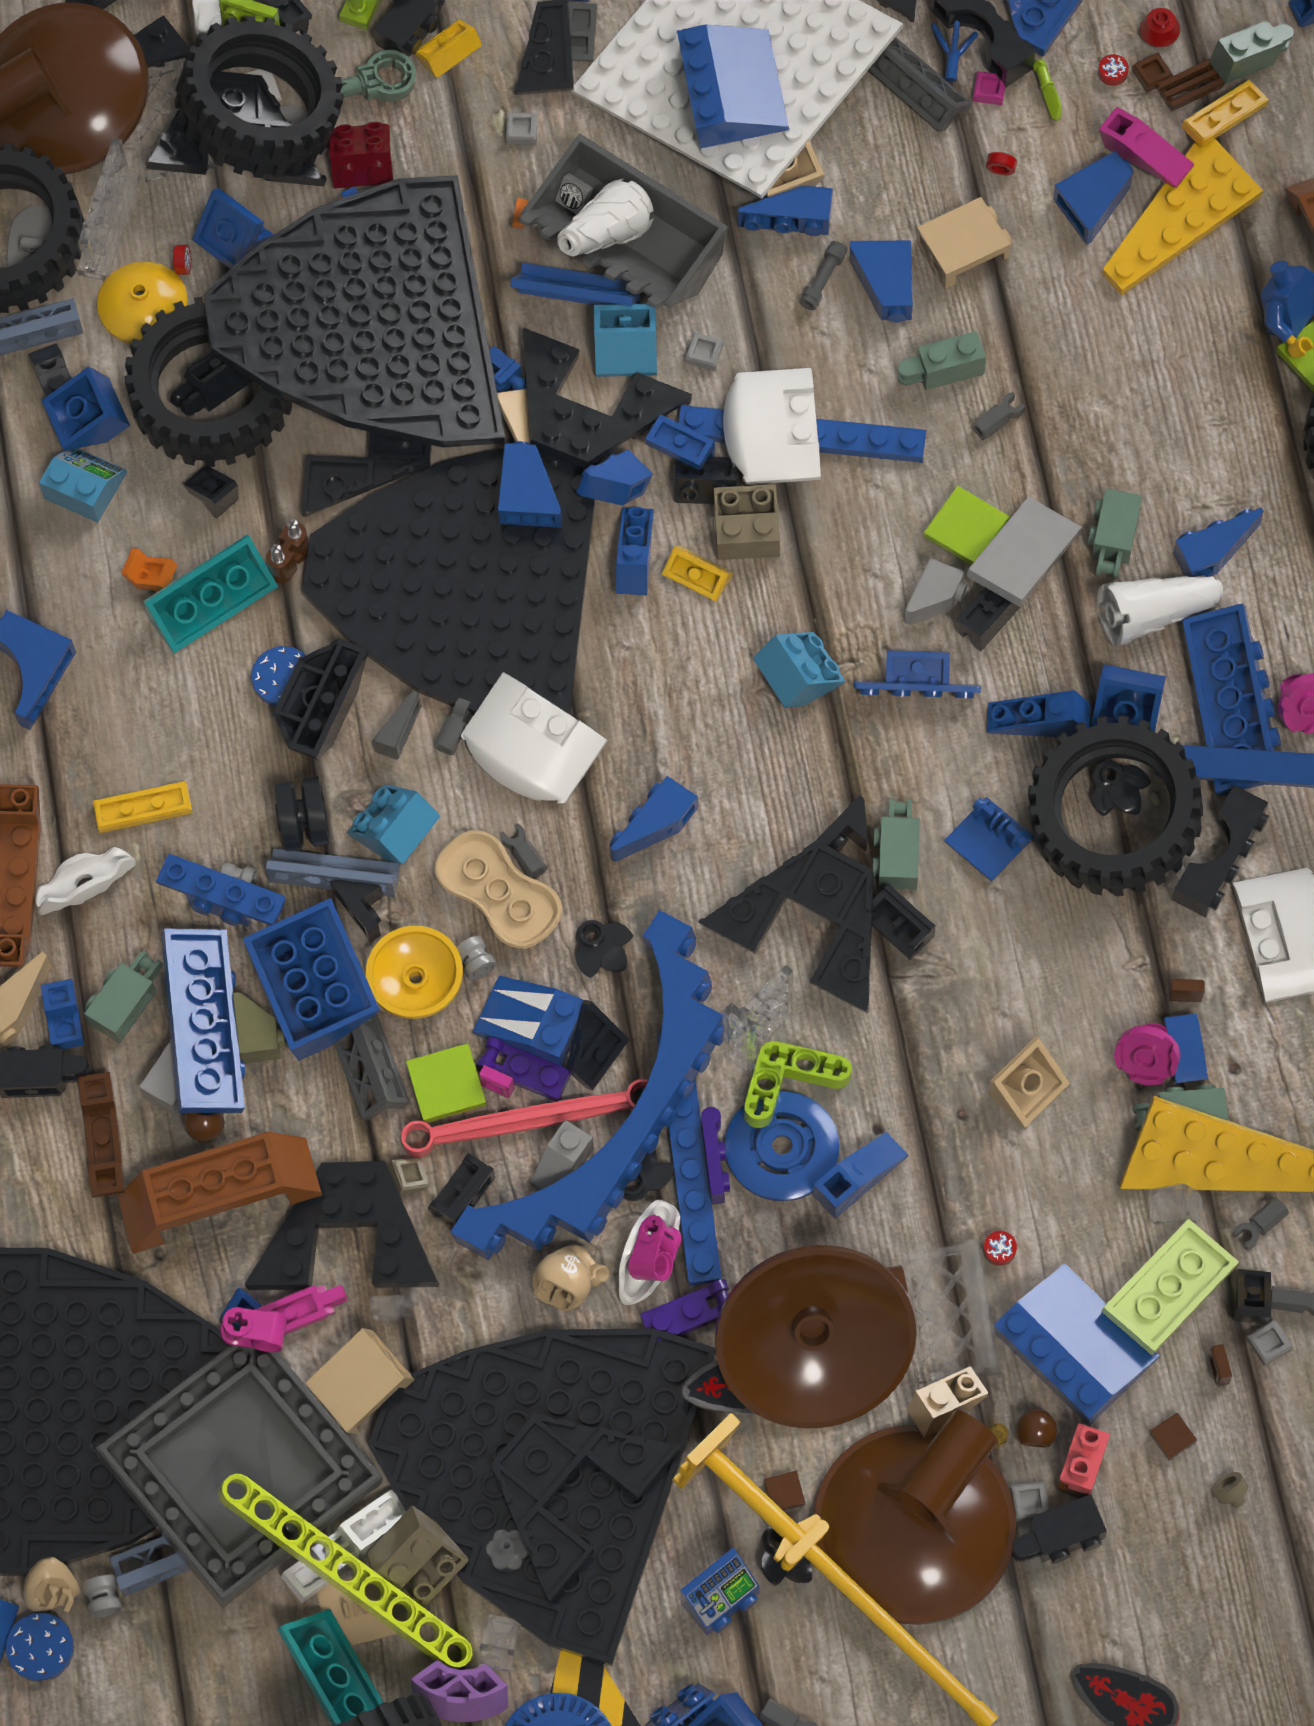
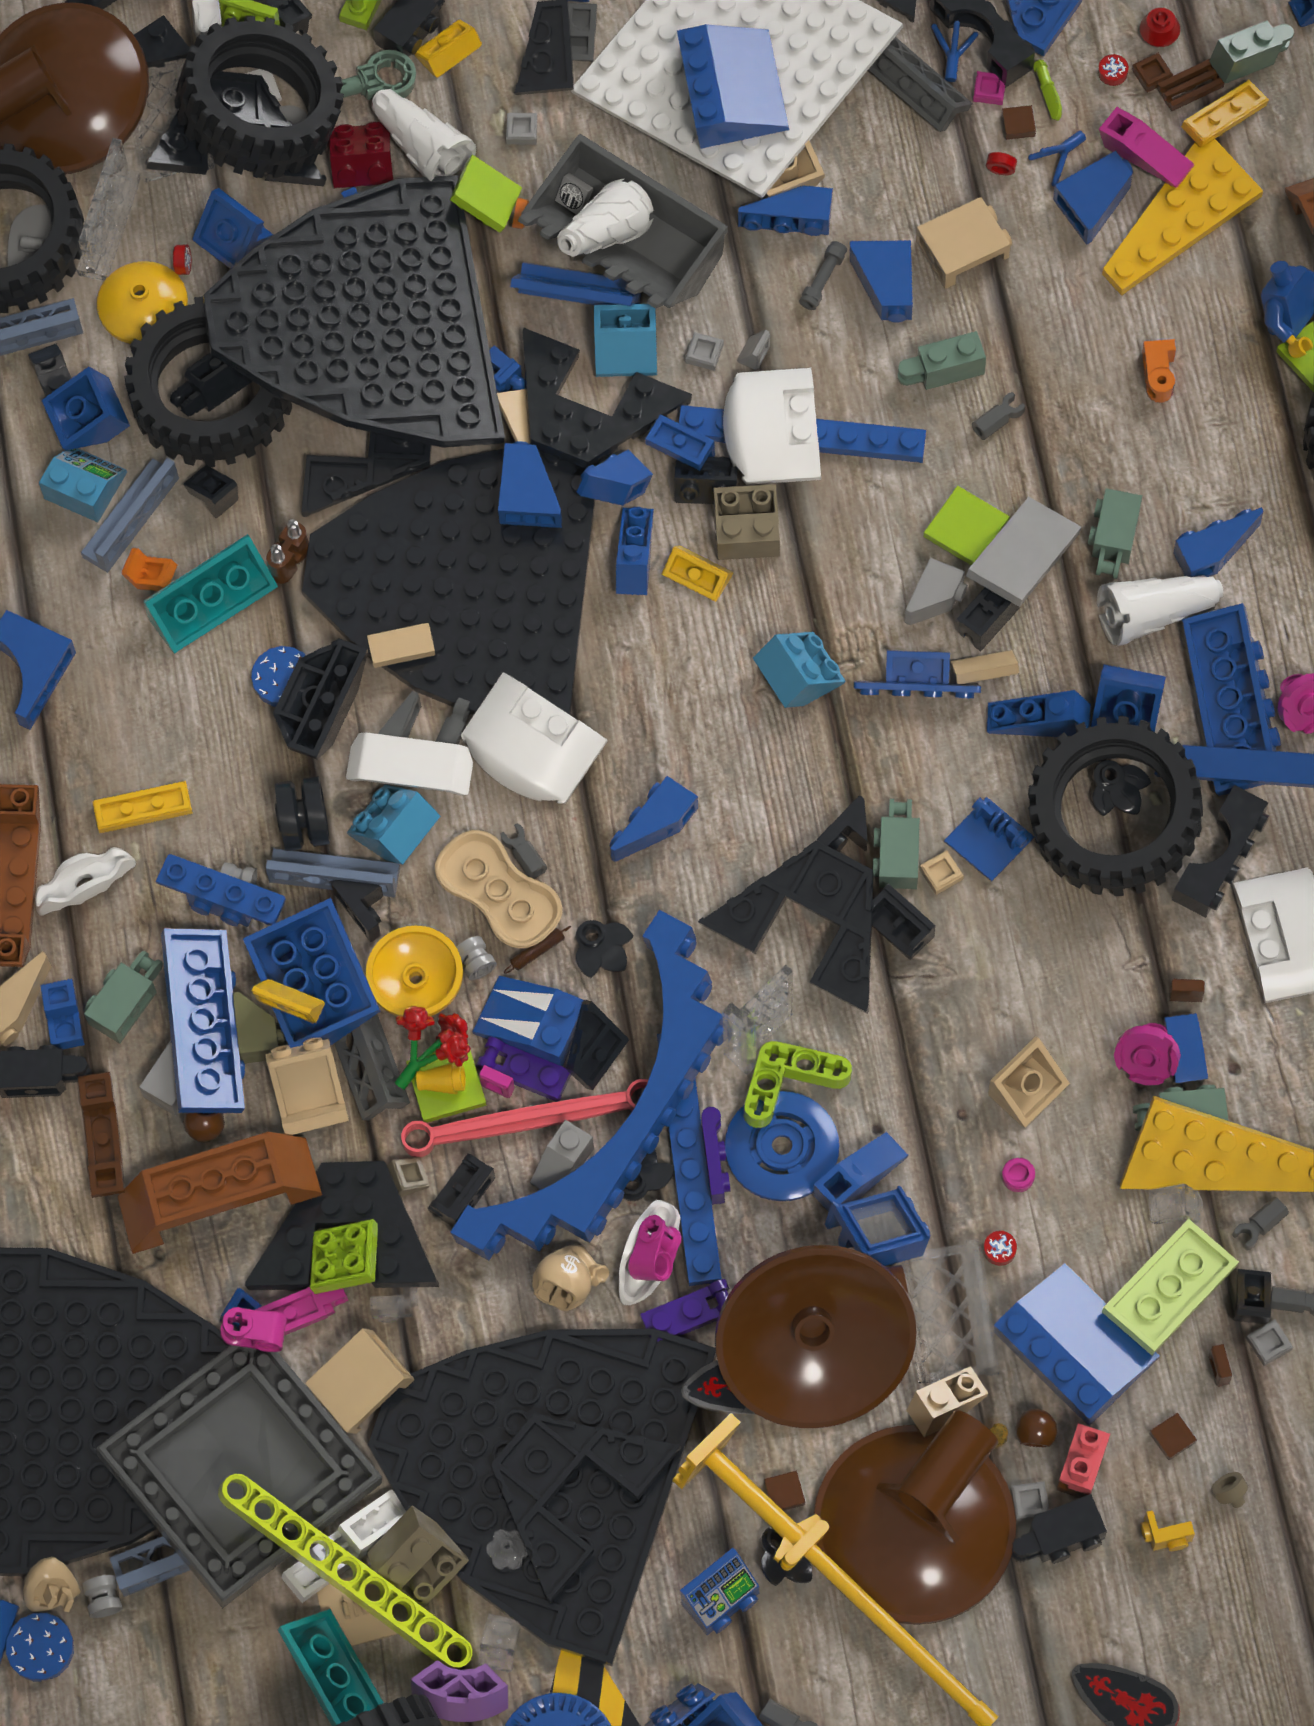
none -> sand blue fence [81,458,179,573]
none -> yellow slope [251,979,325,1024]
none -> tan panel [265,1037,349,1135]
none -> lime tile [310,1219,378,1294]
none -> white piece [346,733,473,795]
none -> tan tile [367,623,435,668]
none -> white cone [372,89,476,181]
none -> red plant [395,1006,471,1090]
none -> yellow cone [416,1063,466,1094]
none -> lime tile [450,154,522,233]
none -> reddish brown piece [504,926,571,974]
none -> light grey slope [737,330,770,370]
none -> blue window [824,1186,931,1266]
none -> tan tile [919,850,964,895]
none -> tan tile [951,650,1019,685]
none -> reddish brown tile [1002,105,1036,140]
none -> dark pink tile [1002,1158,1035,1192]
none -> blue plant [1028,131,1086,187]
none -> yellow bracket [1140,1510,1195,1551]
none -> orange leg [1142,339,1176,403]

